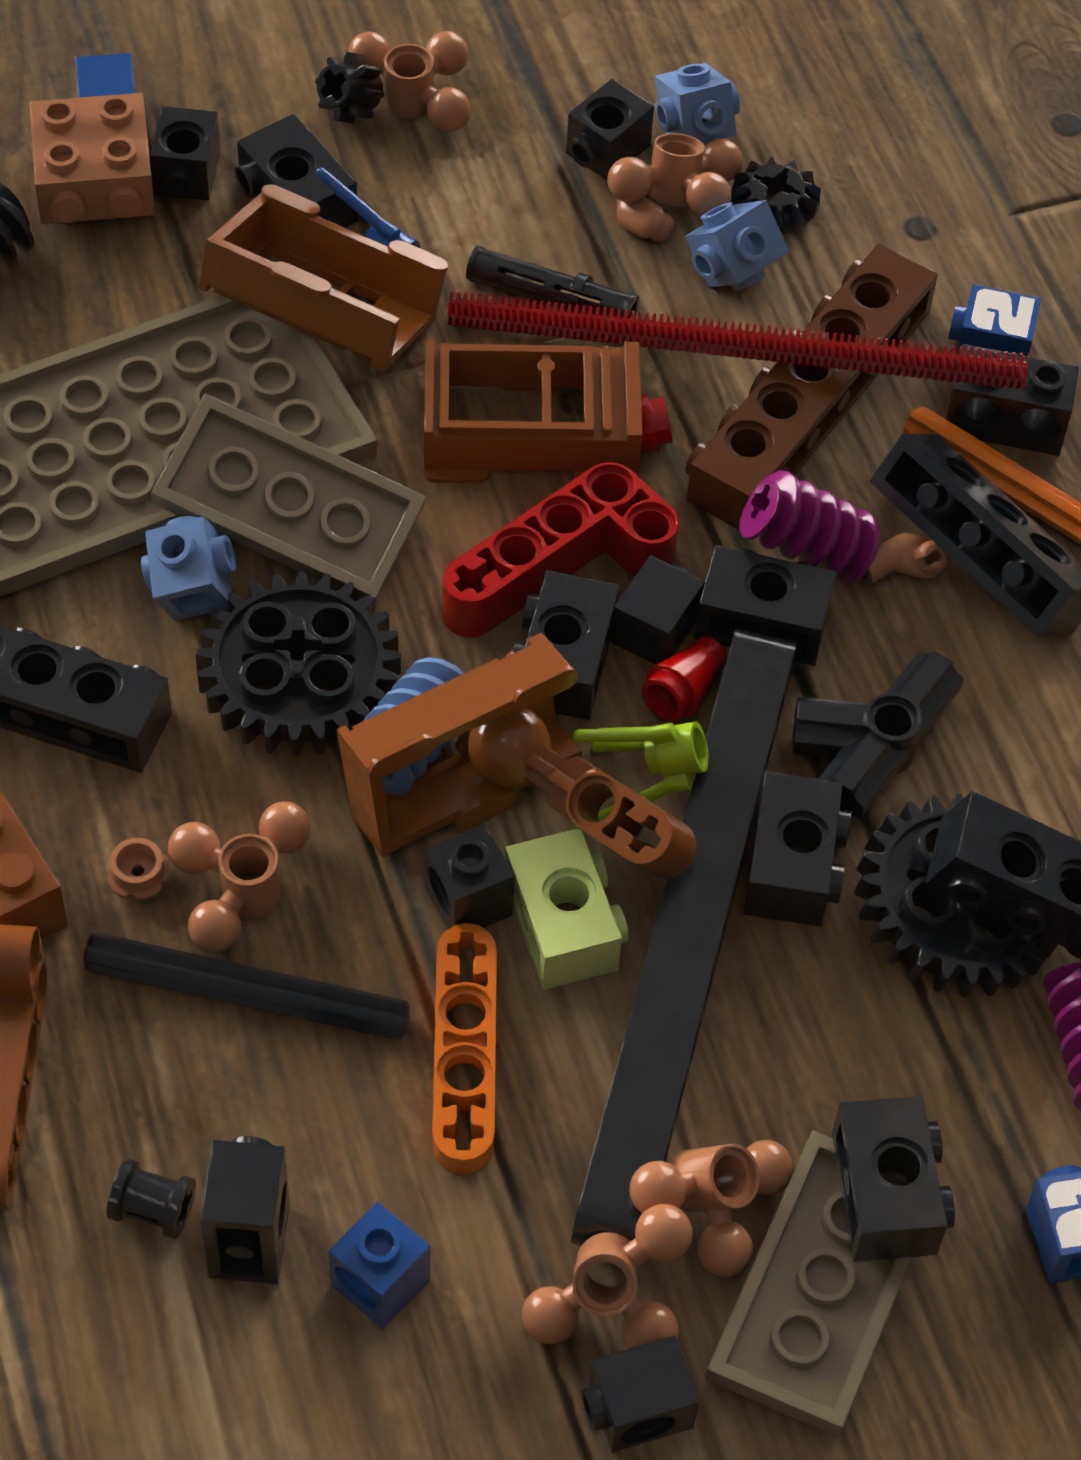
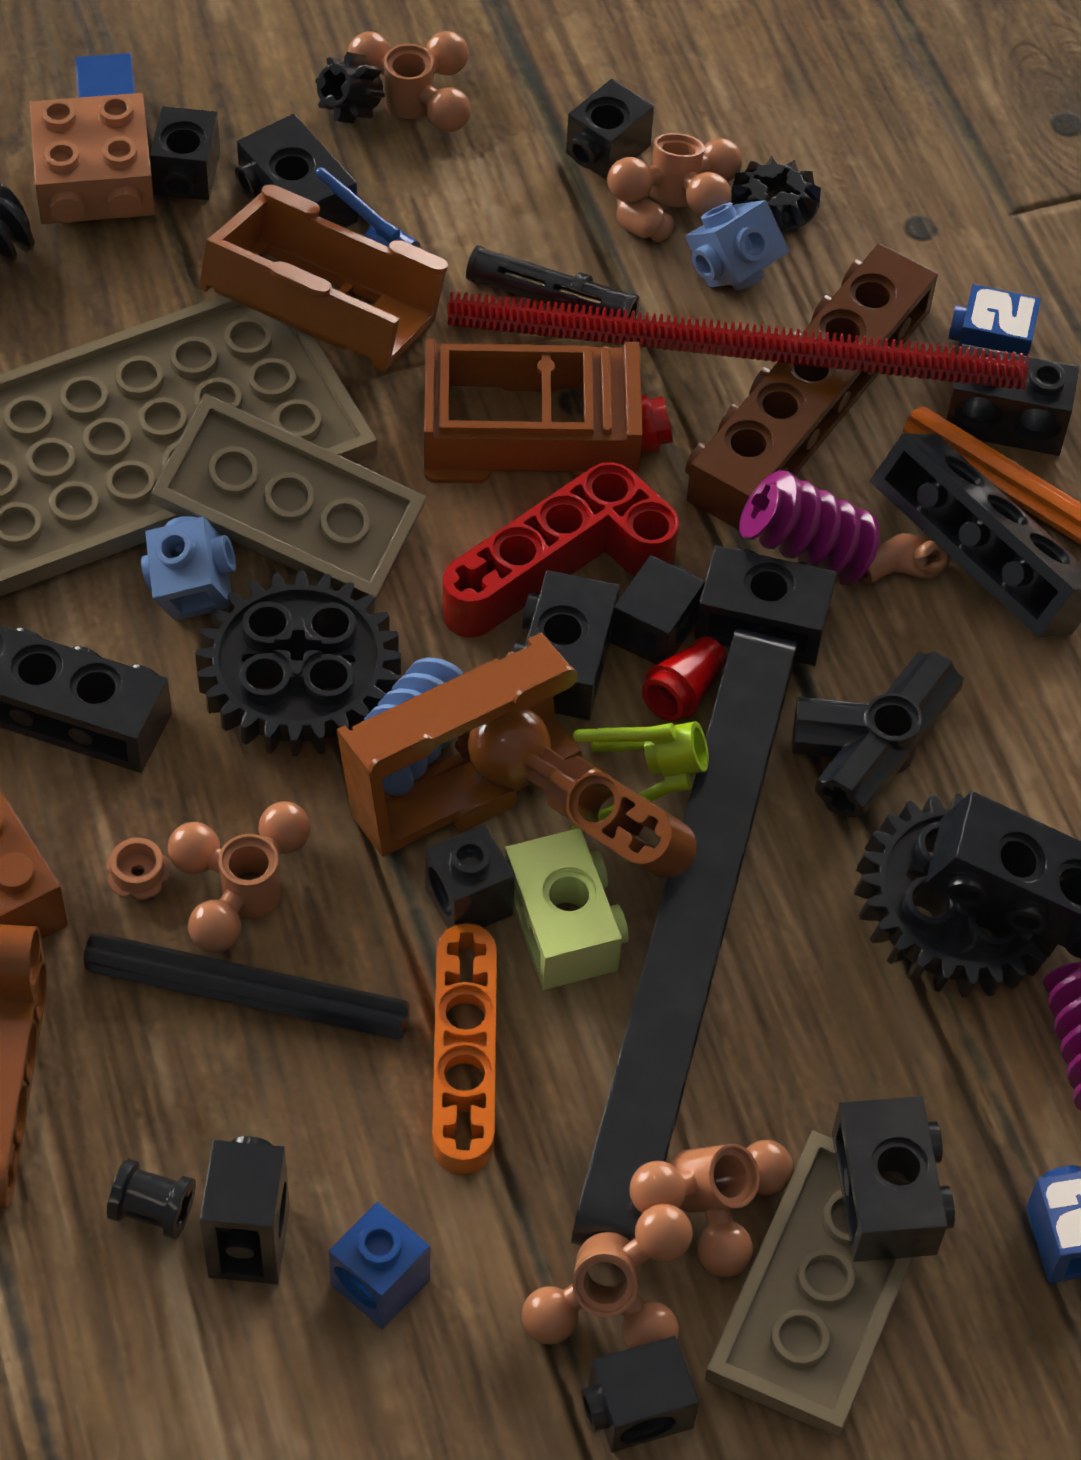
medium blue brick [655,63,740,145] -> none
black brick [744,771,851,927] -> none

